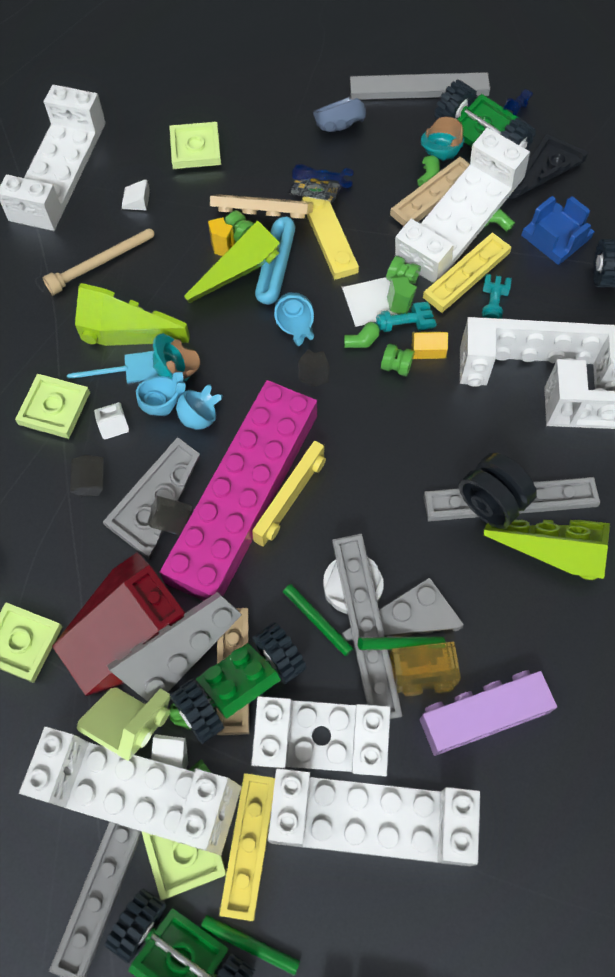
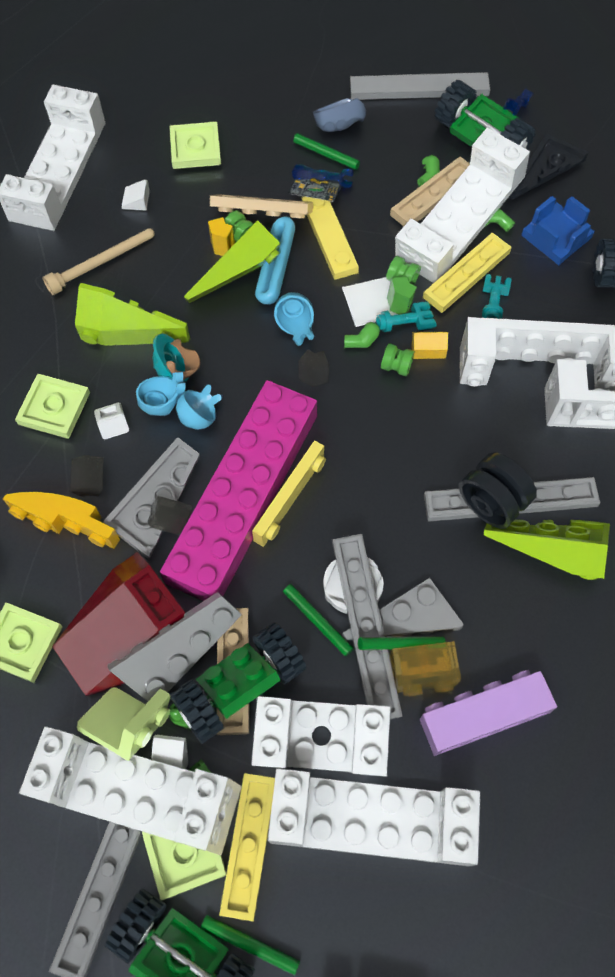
medium azure piece [67,351,158,383] -> none
piece [421,117,465,161] -> none
none -> yellow slope [3,492,120,549]
none -> green bar [293,133,360,170]

